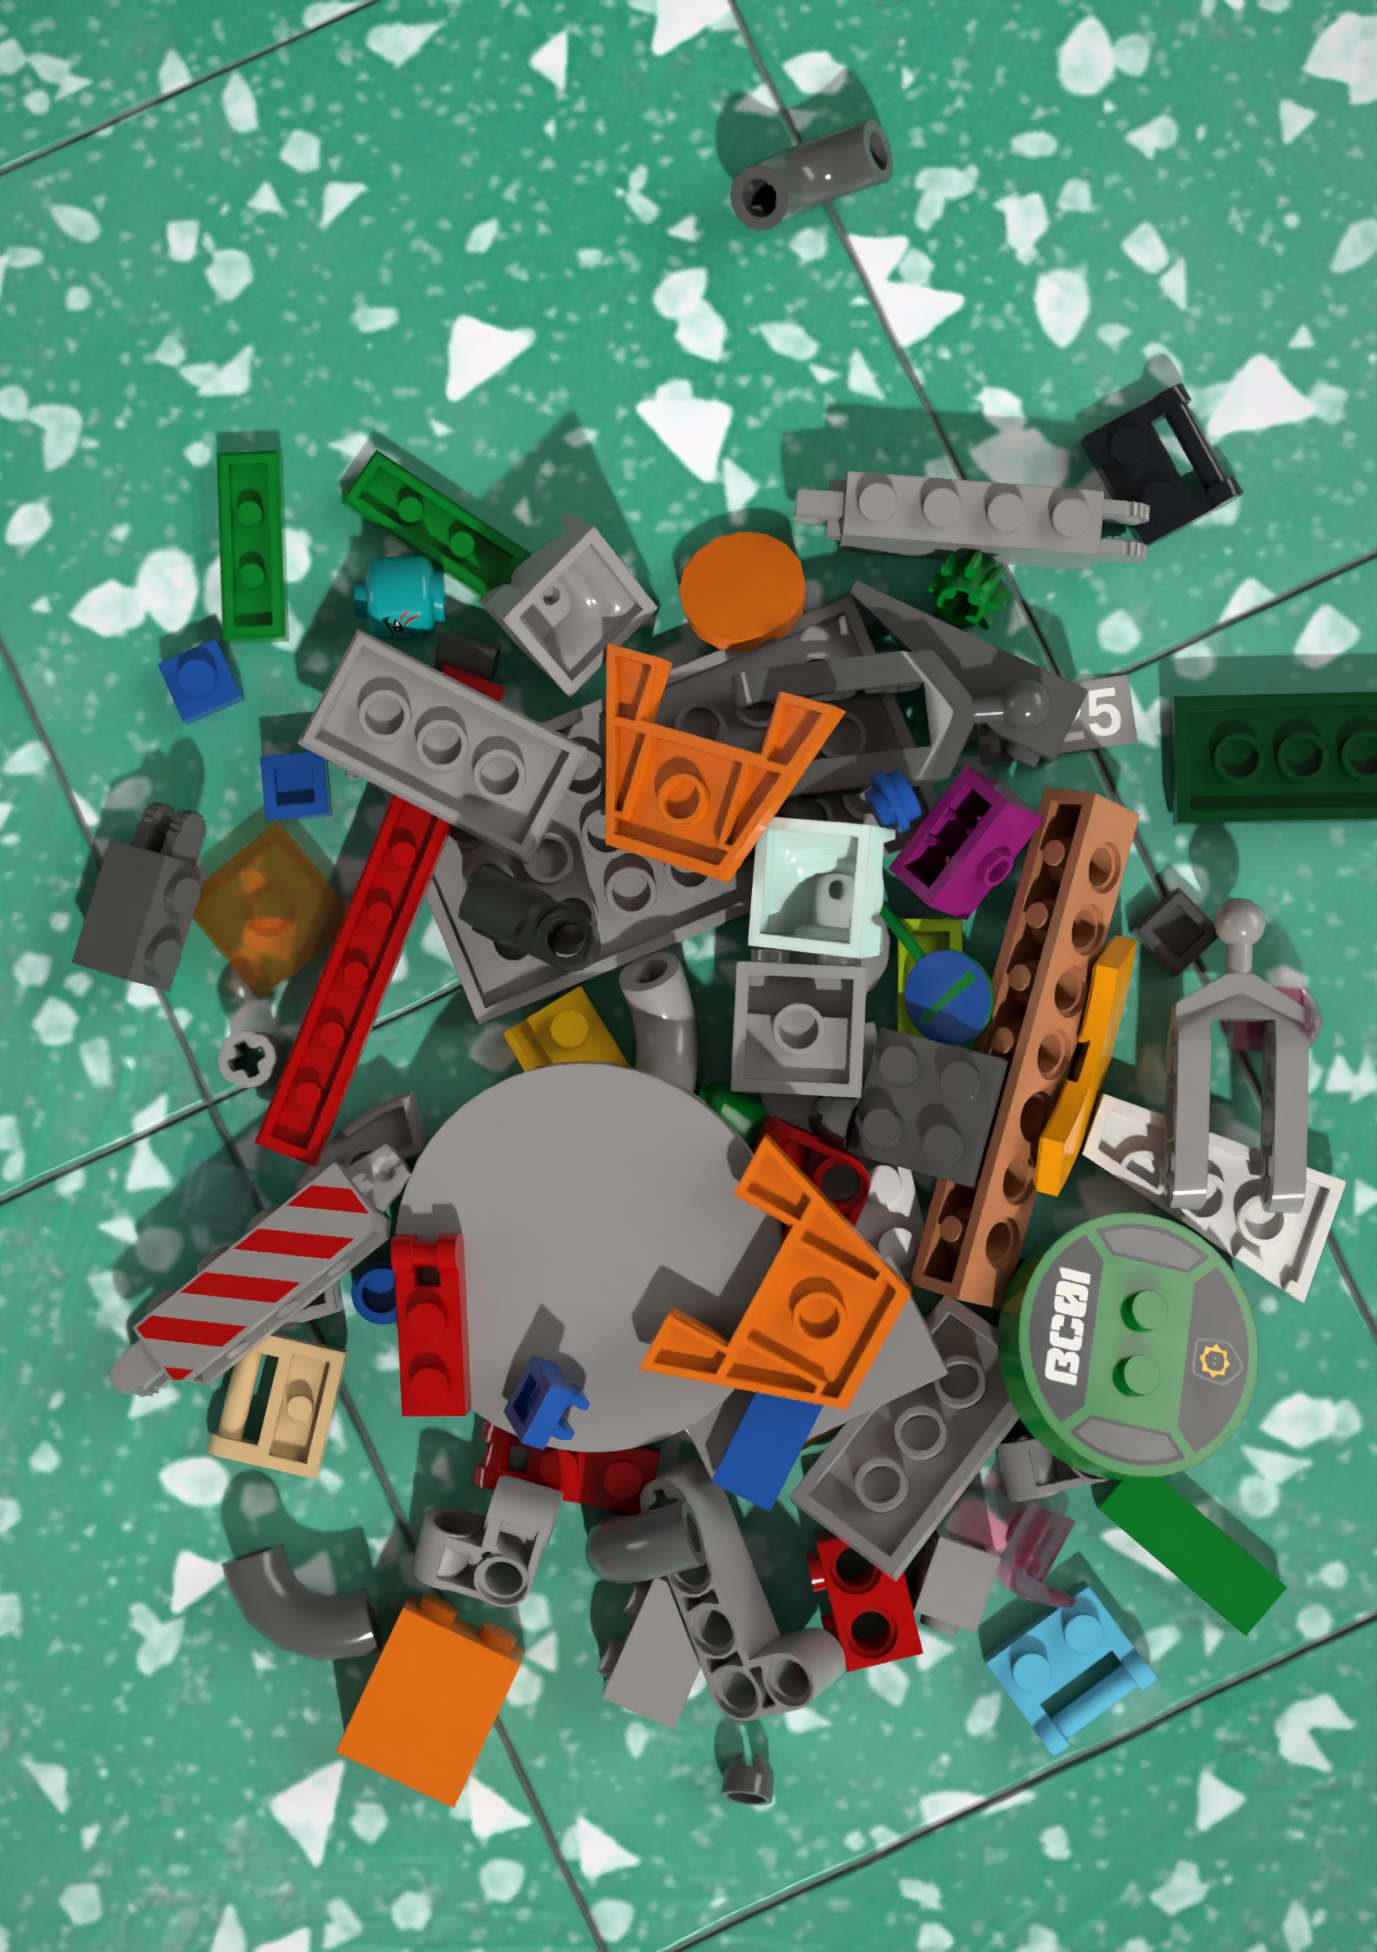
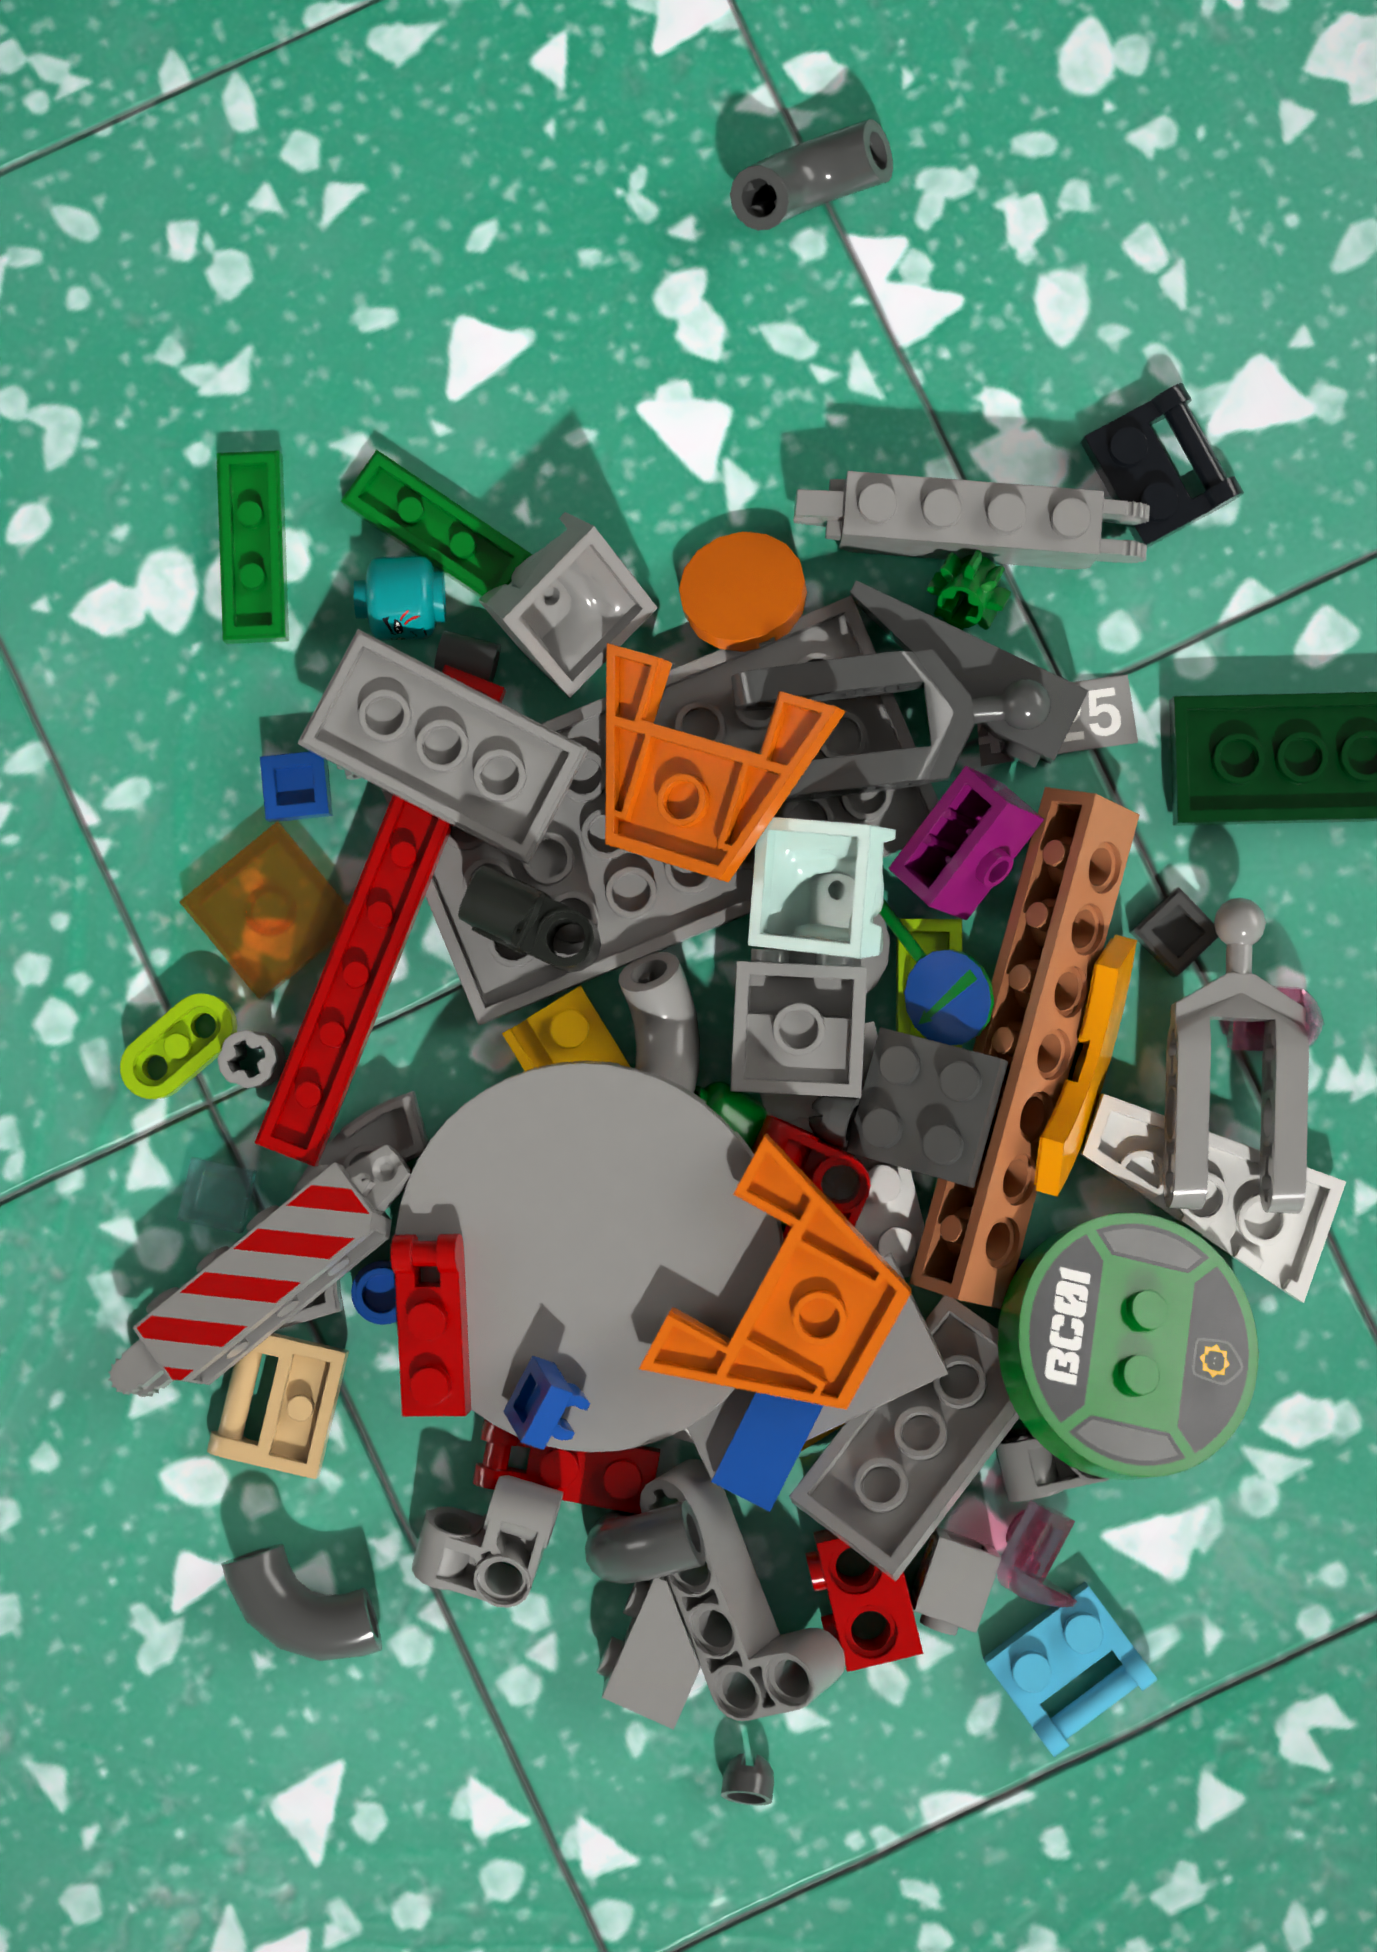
dark grey hinge [71,802,207,992] -> none
blue plate [158,639,245,725] -> none
orange brick [336,1594,525,1808] -> none
blue plate [864,769,921,834] -> none
green tile [1095,1477,1287,1636] -> none
none -> lime plate [120,993,237,1099]

